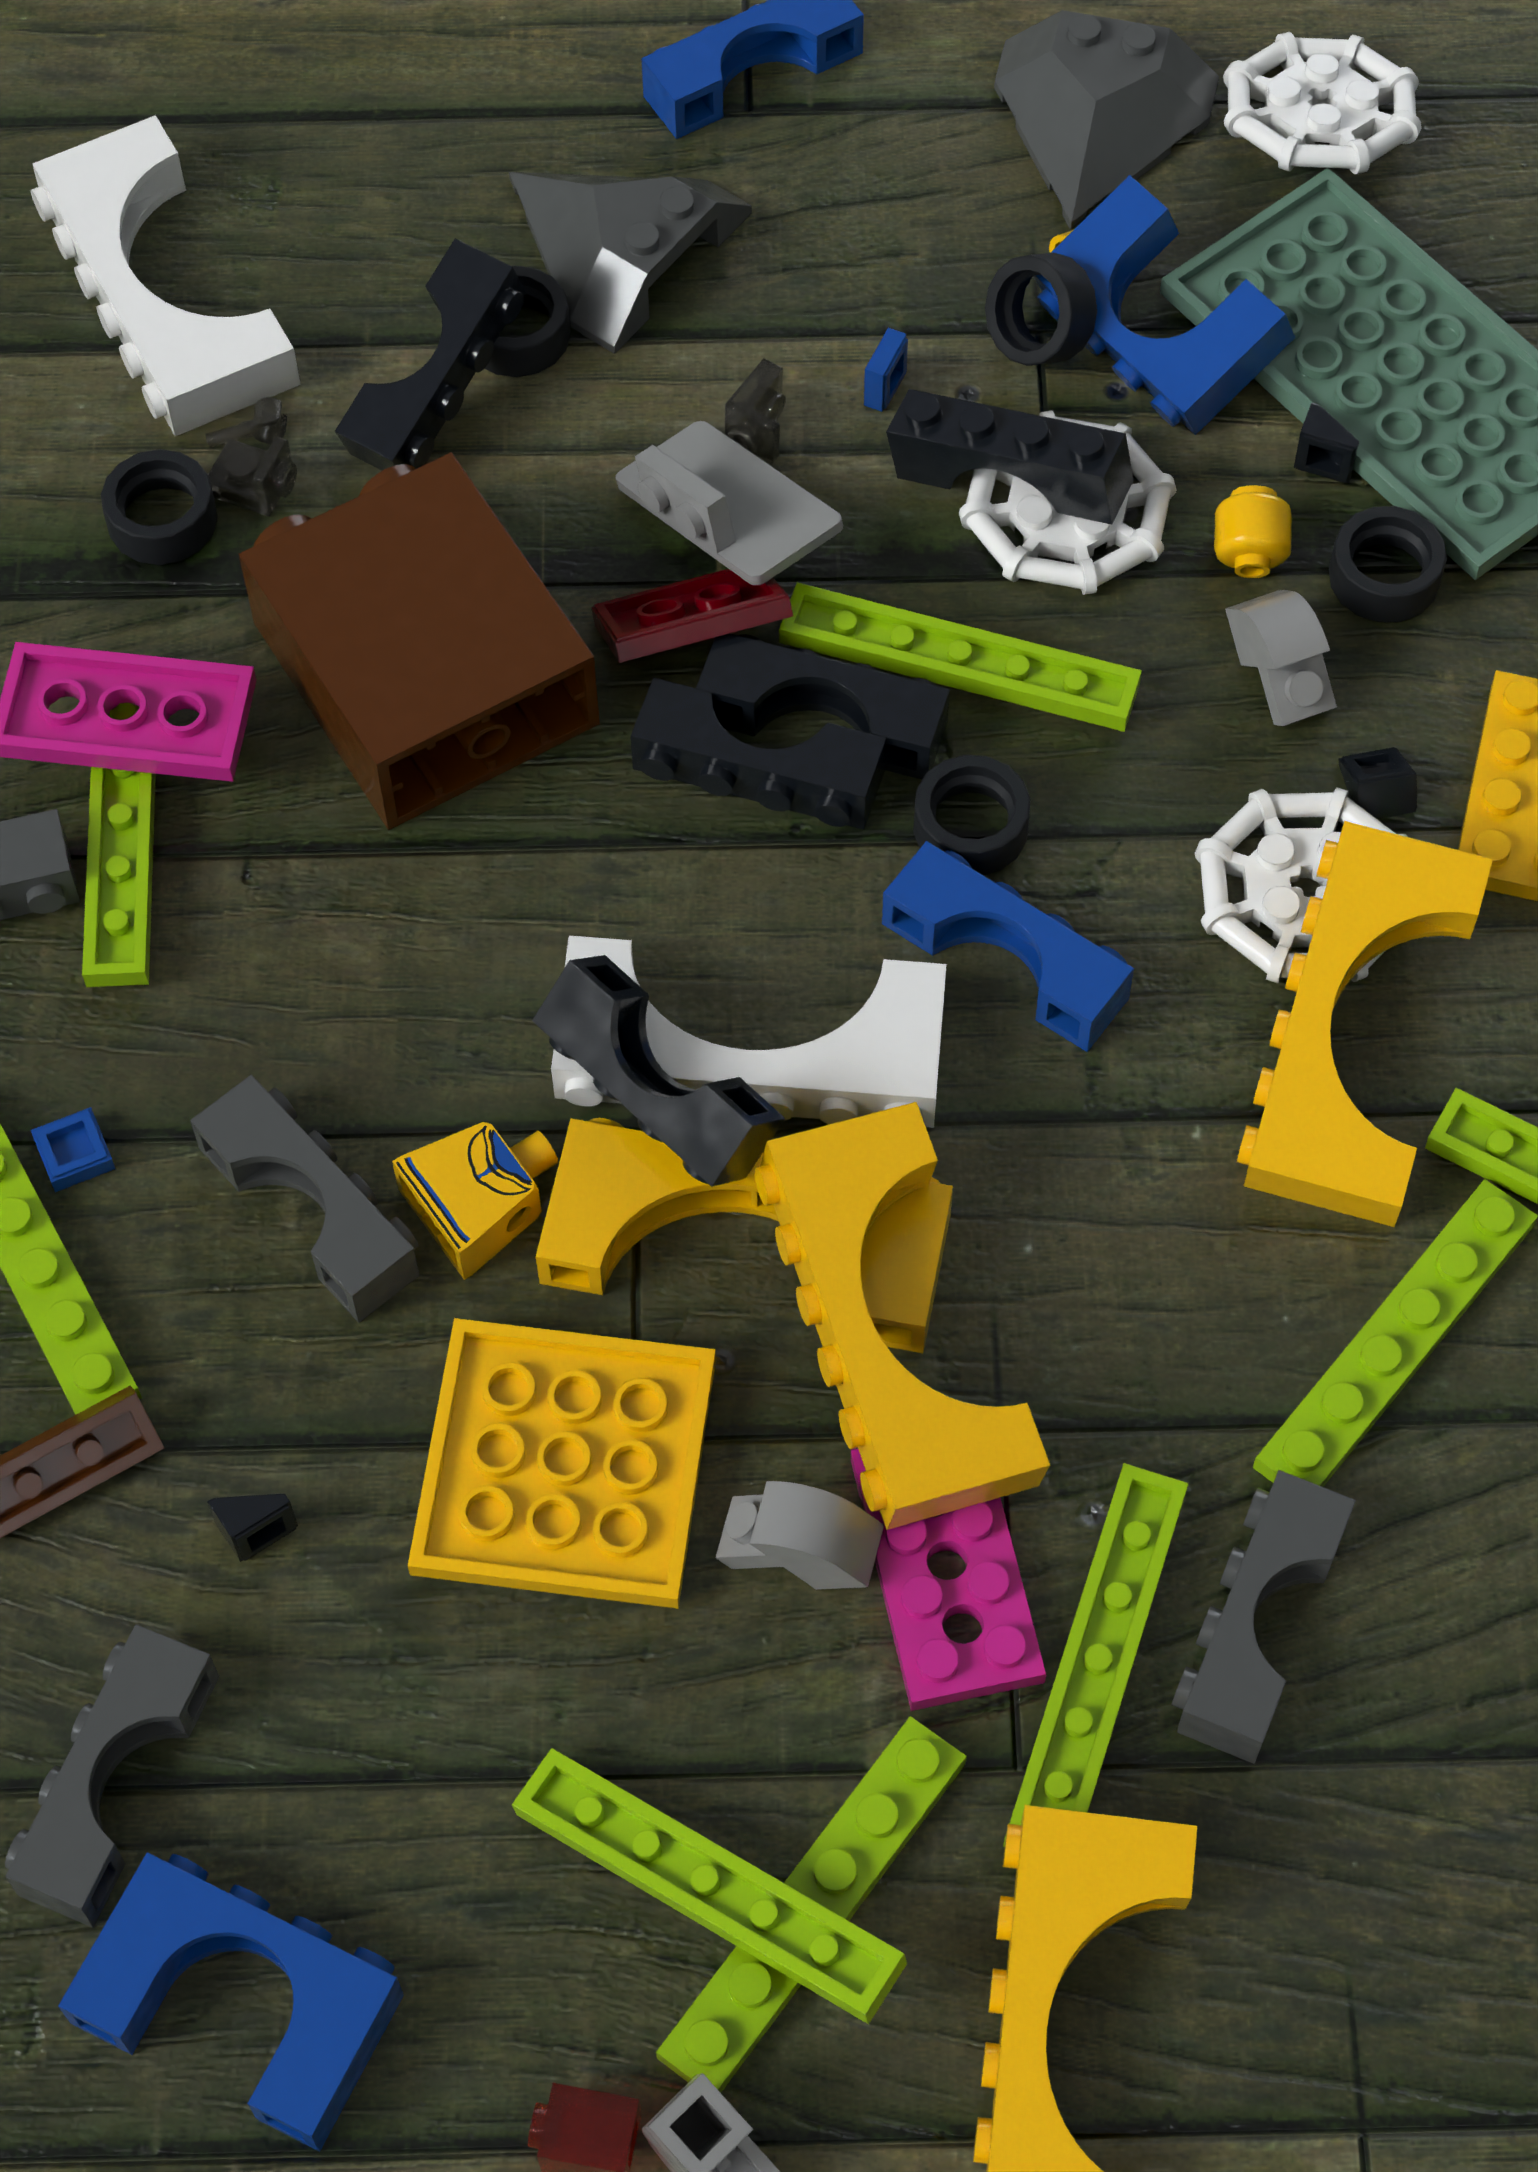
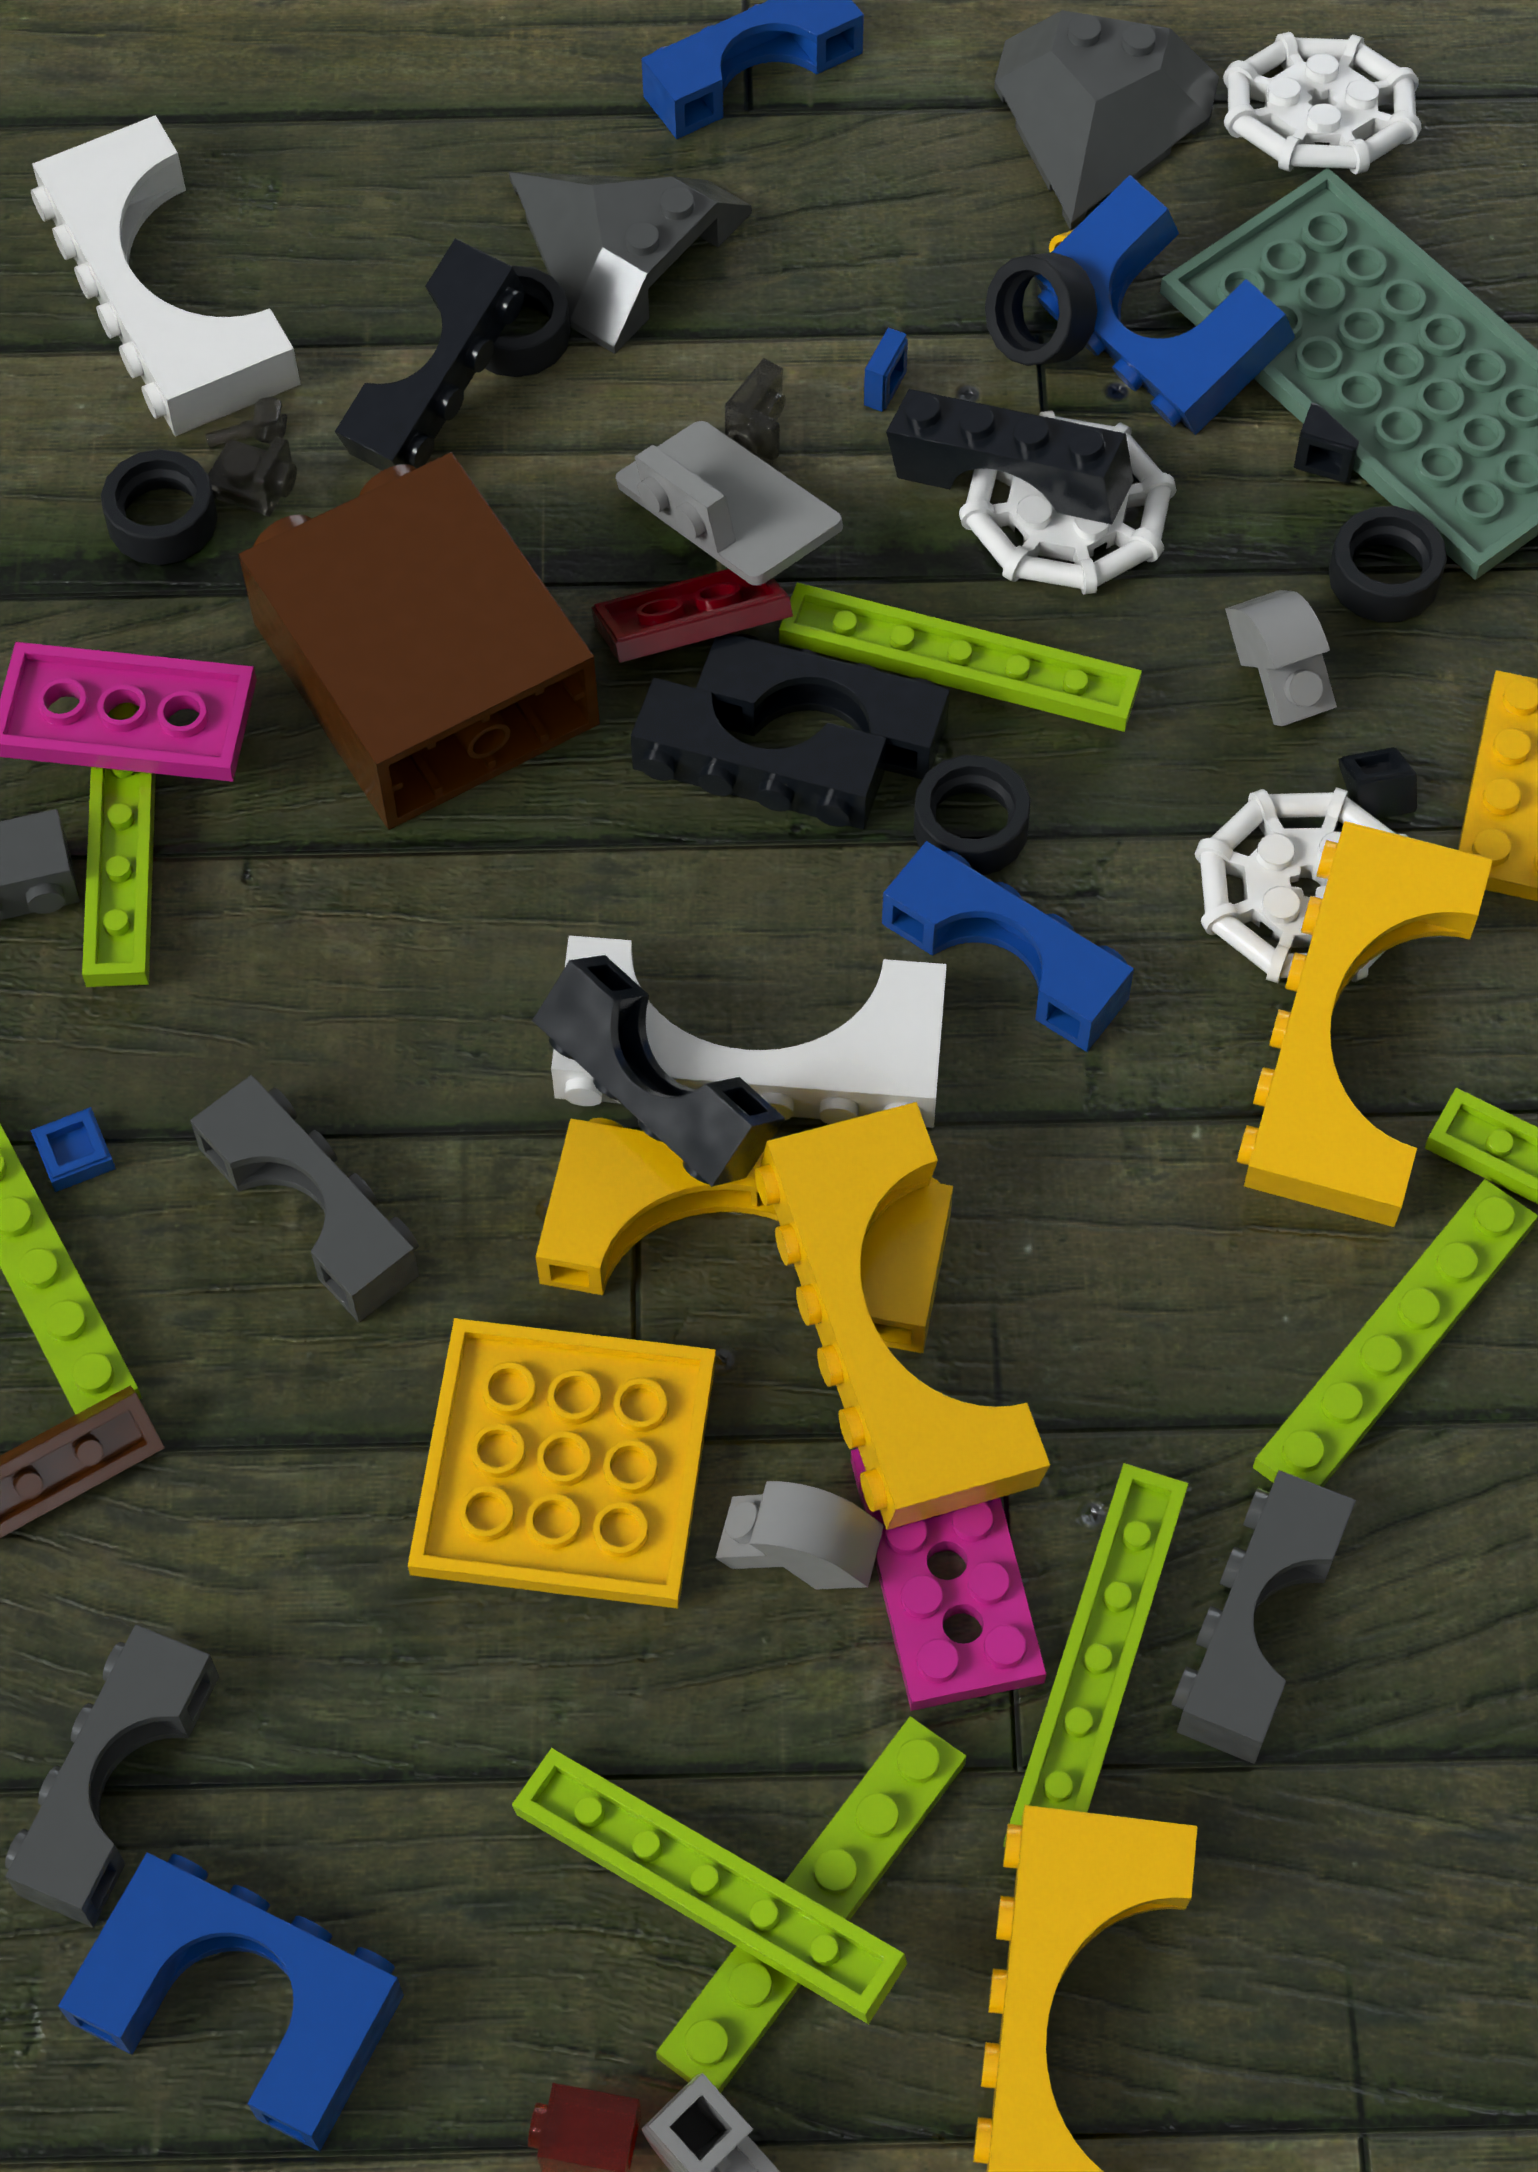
black slope [207,1494,298,1562] -> none
yellow torso [392,1122,558,1280] -> none
yellow head [1214,485,1292,578] -> none

